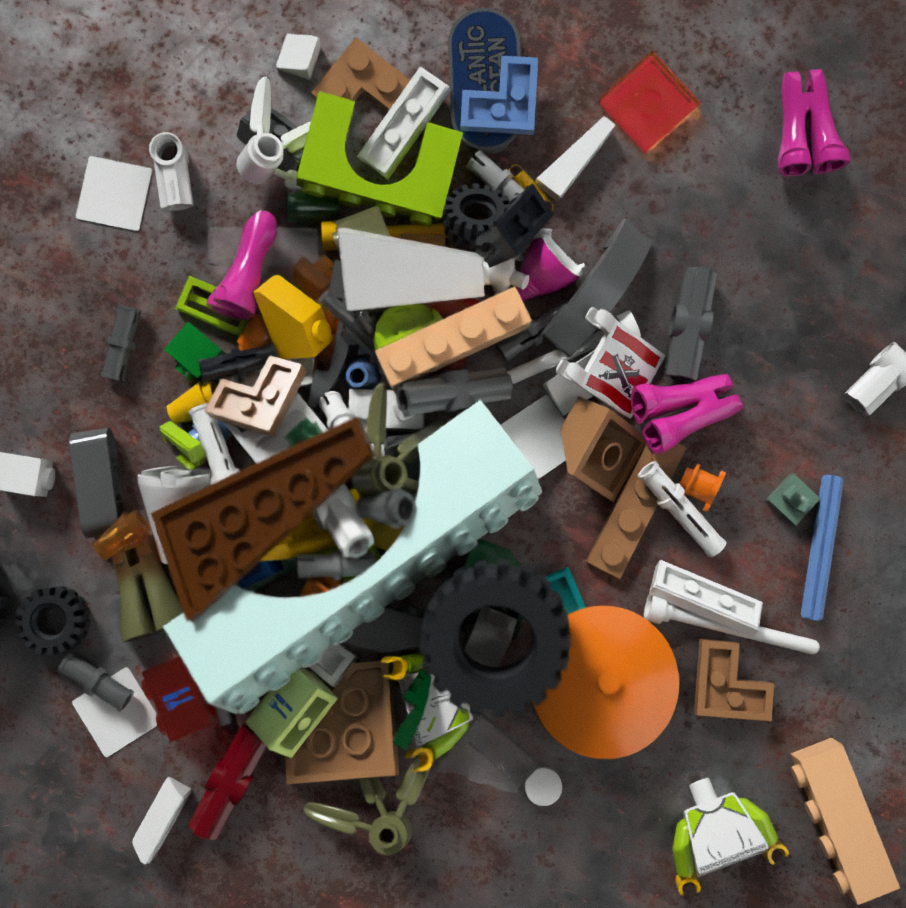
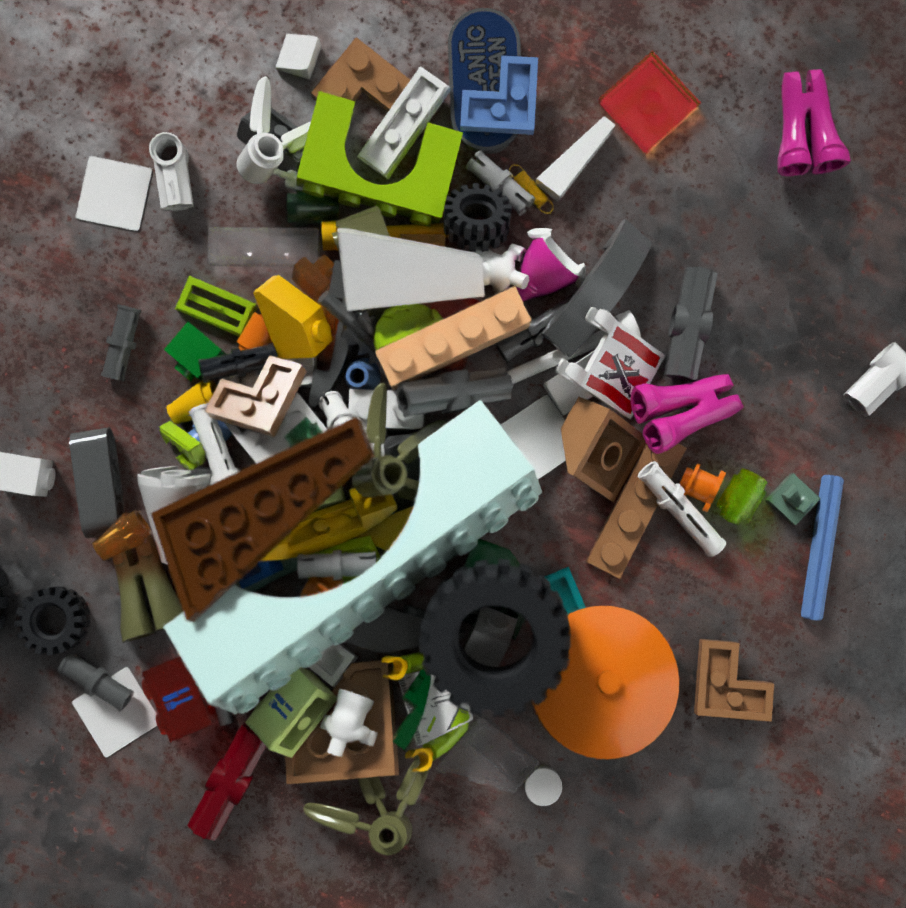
white slope [132,777,191,865] -> none
dark pink piece [206,211,277,320] -> none
white piece [312,484,374,559] -> none
dark grey cone [356,489,416,528] -> none
black hinge [476,184,554,267] -> none
white piece [644,594,820,654] -> none
white tile [649,560,763,637] -> none
torso [672,778,789,896] -> none
light nougat brick [790,738,900,905] -> none
none -> white piece [320,689,378,757]
none -> clear neon green brick [716,468,768,526]

